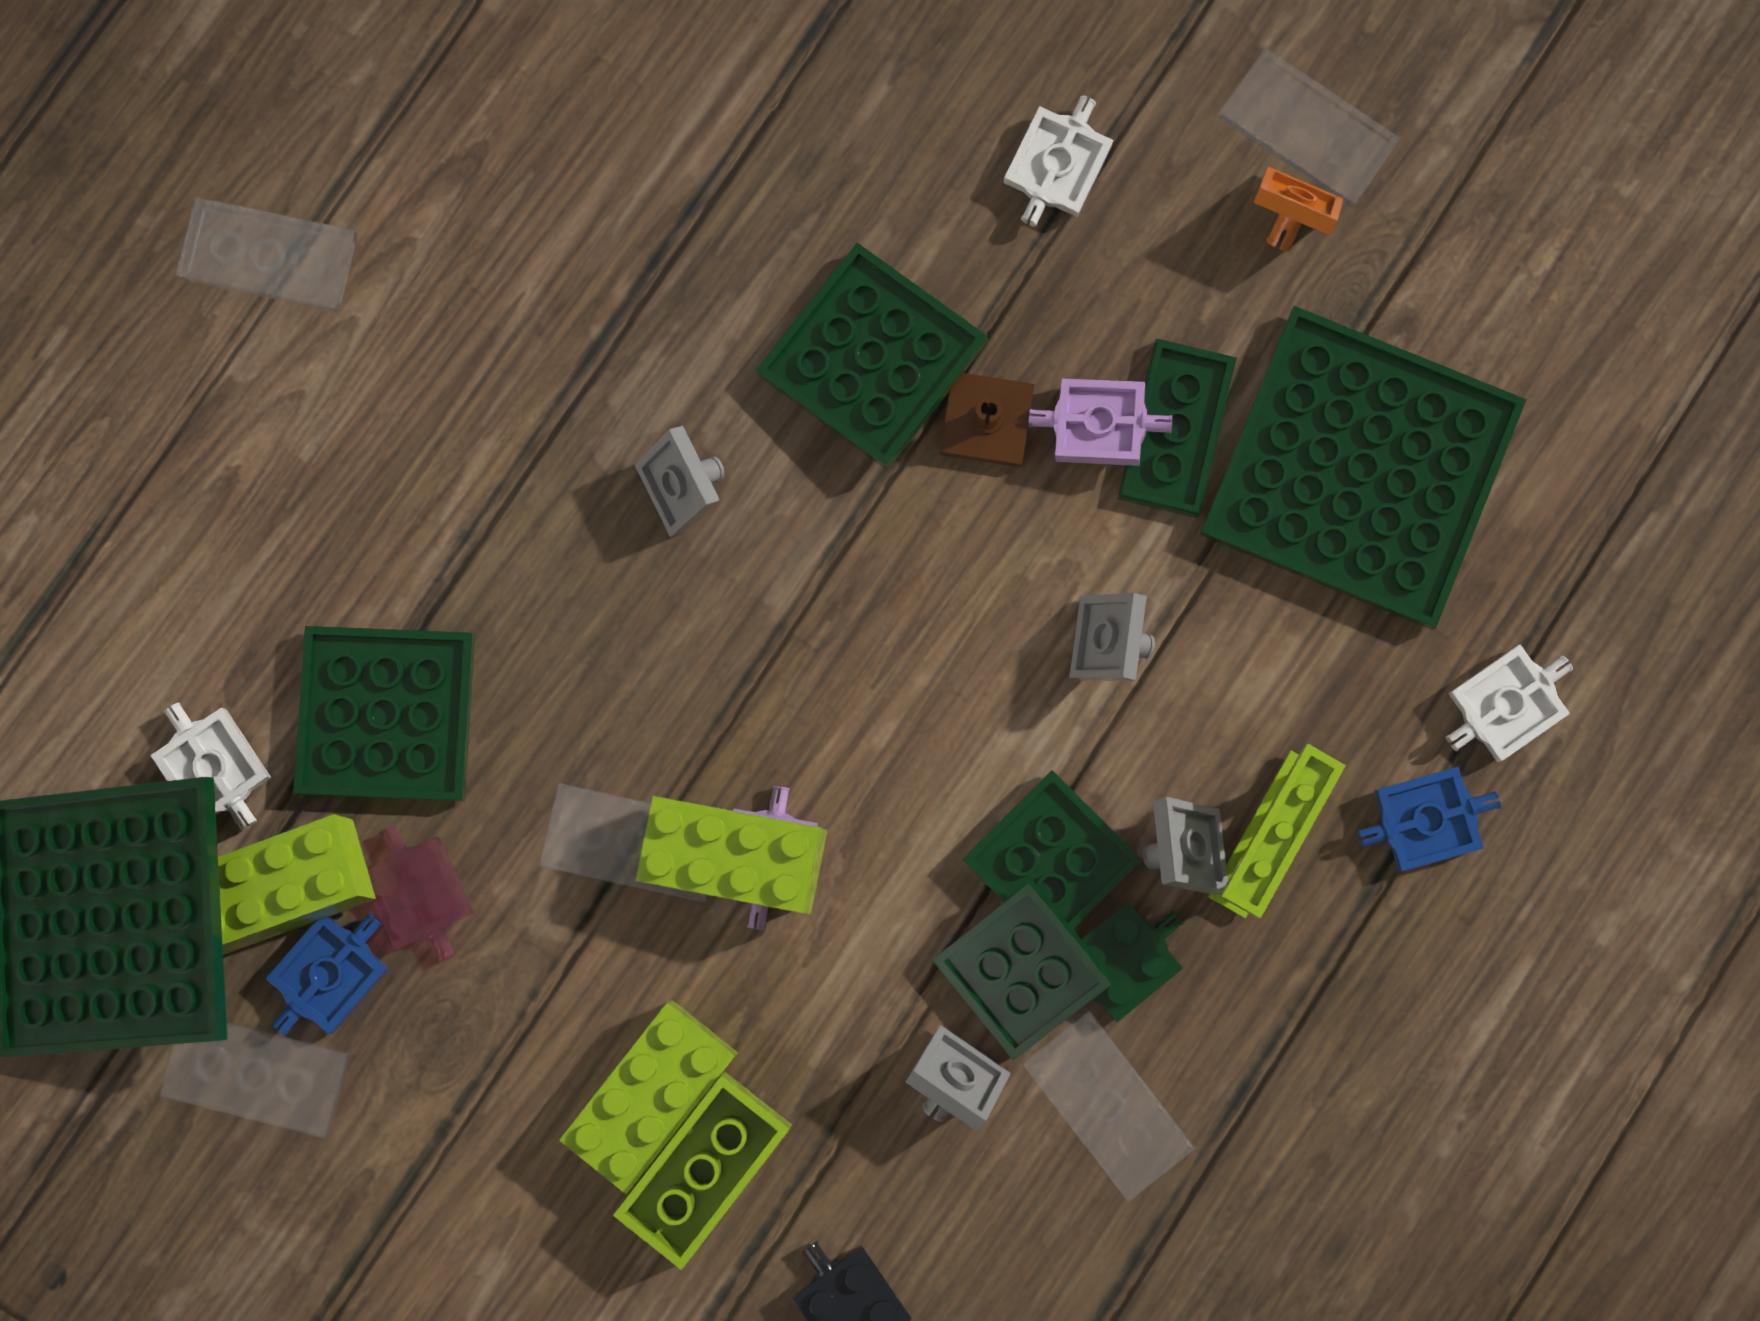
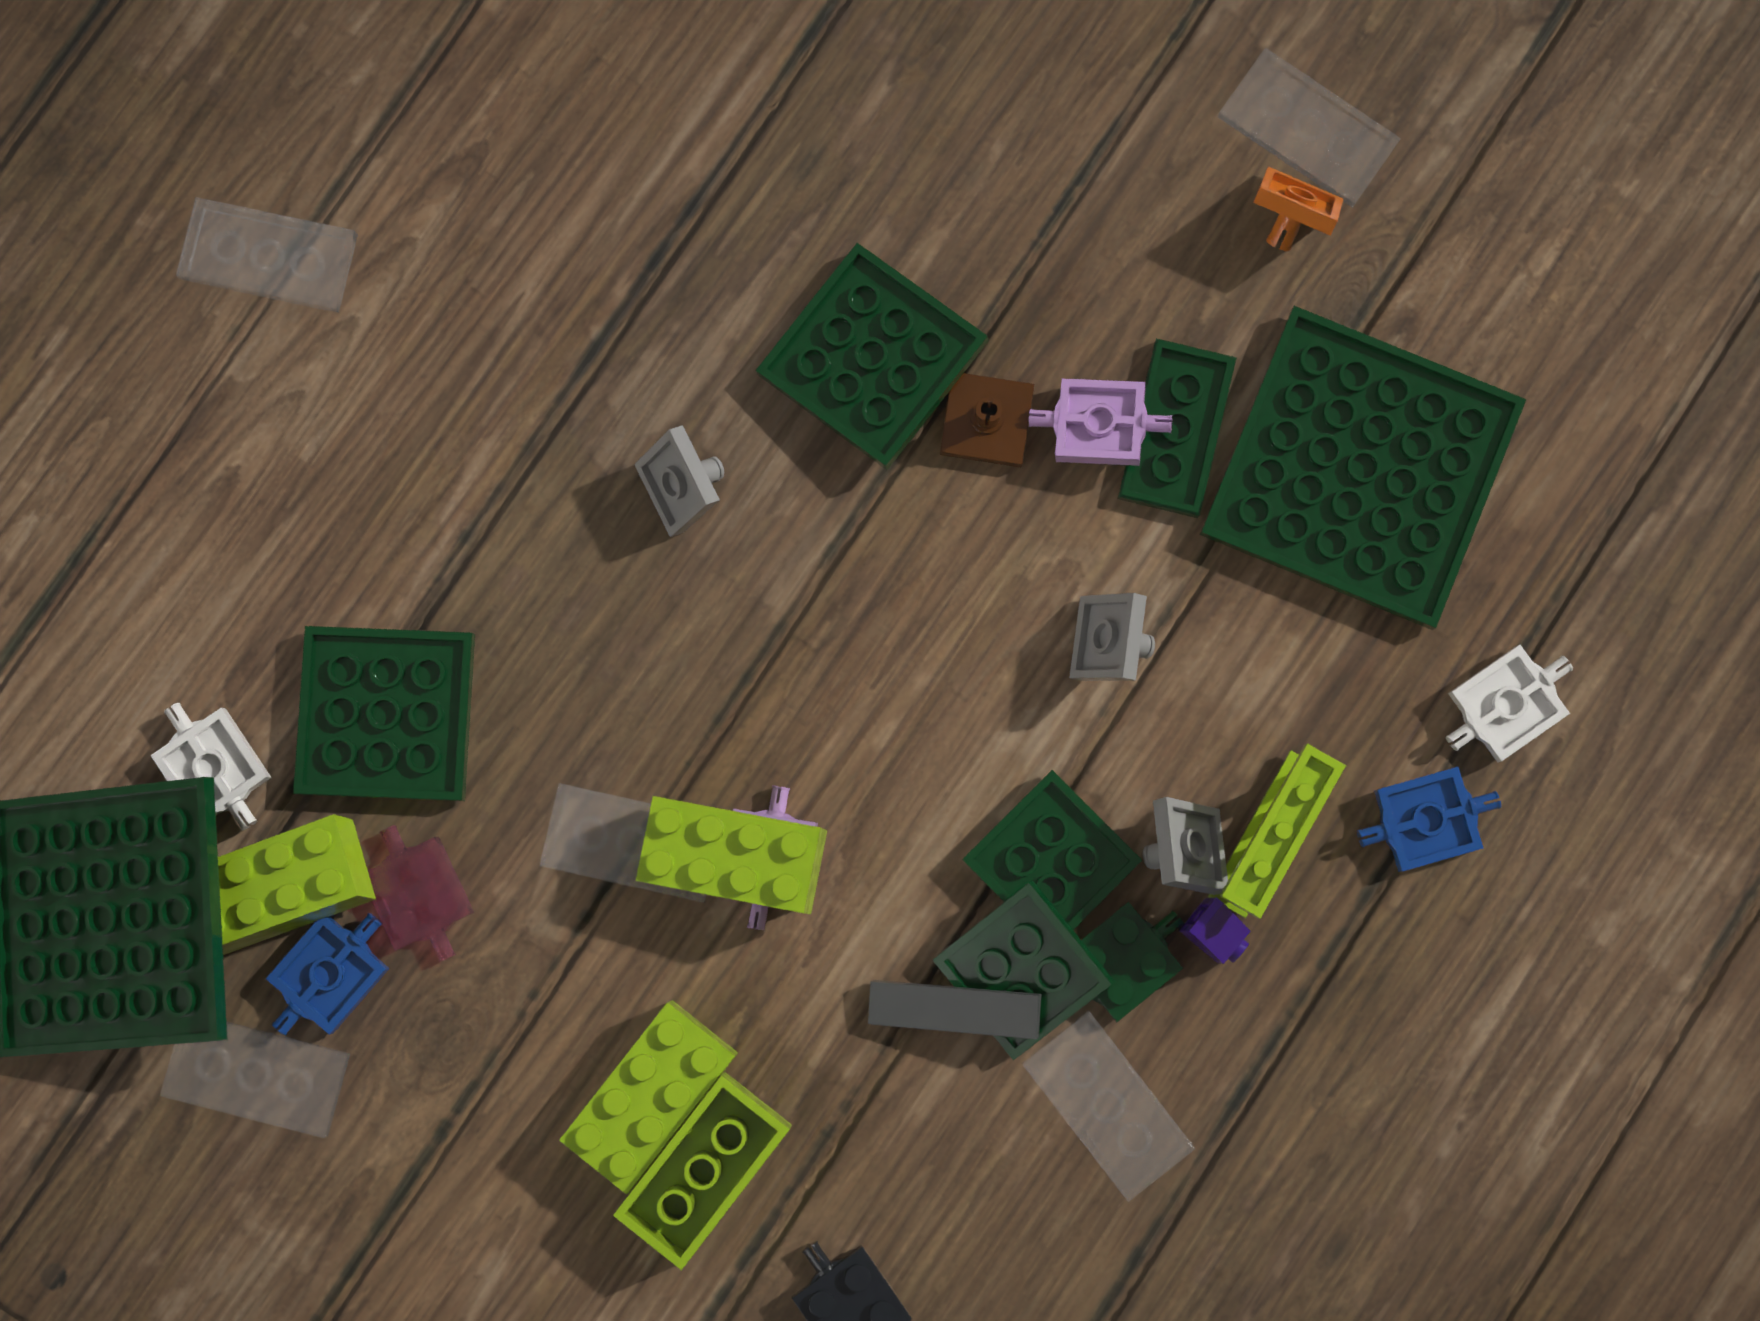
light grey tile [906,1025,1011,1132] -> none
white plate [1003,95,1114,227] -> none
none -> dark grey tile [868,980,1041,1039]
none -> dark purple slope [1178,897,1251,964]

